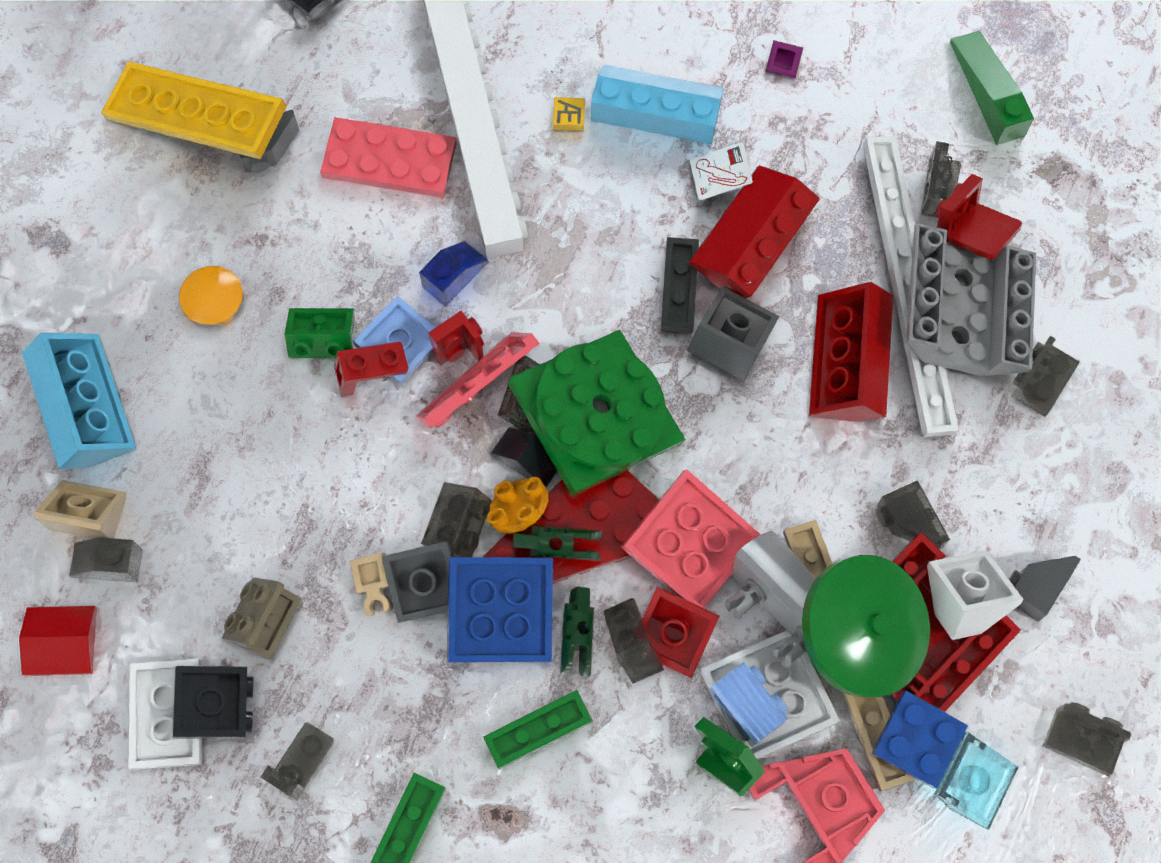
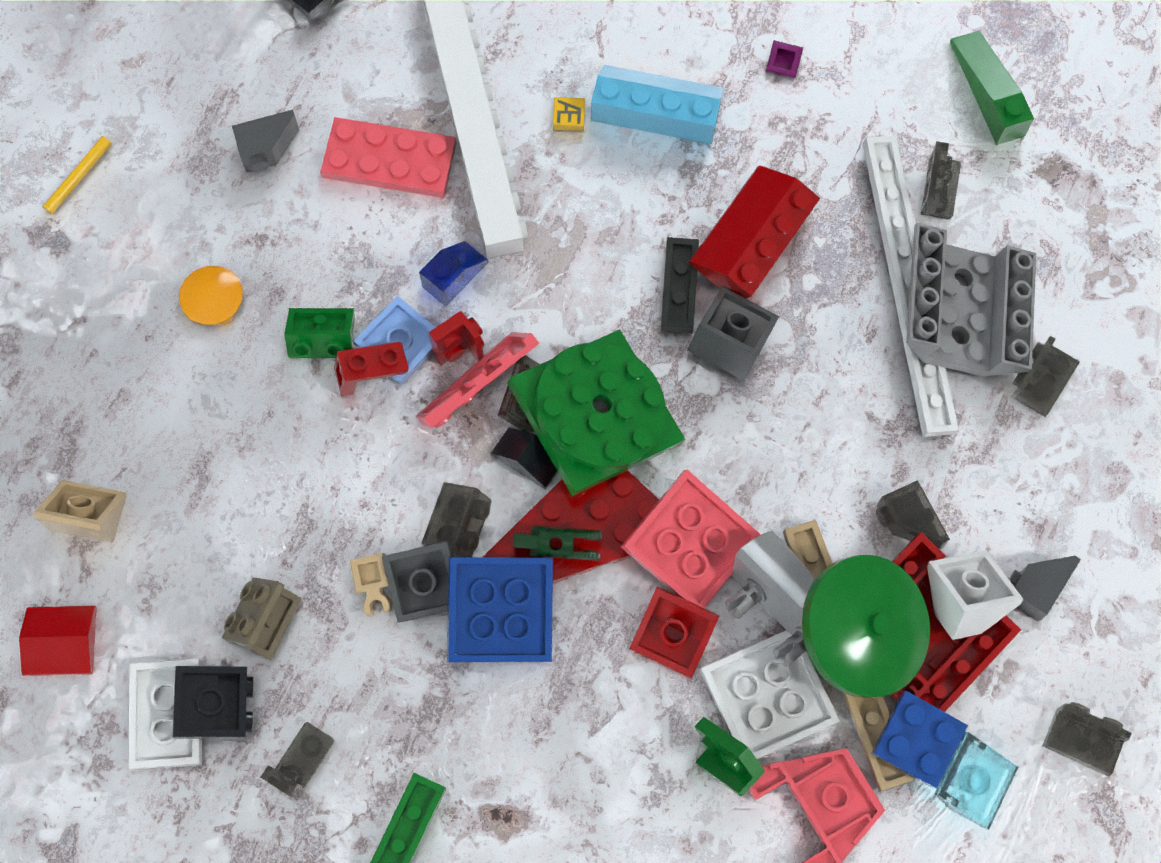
medium azure slope [22,333,136,469] -> none
clear smoke slope [69,537,143,583] -> none
yellow plate [101,61,287,159] -> none
green plate [483,690,593,770] -> none
light orange dish [487,477,548,534] -> none
dark green hinge [560,586,594,677] -> none
clear smoke bracket [604,598,664,684] -> none
white sticker [690,142,753,201] -> none
light blue brick [709,662,789,748] -> none
red slope [809,282,894,422] -> none
red bracket [935,174,1022,259] -> none
none -> yellow bar [42,136,112,215]

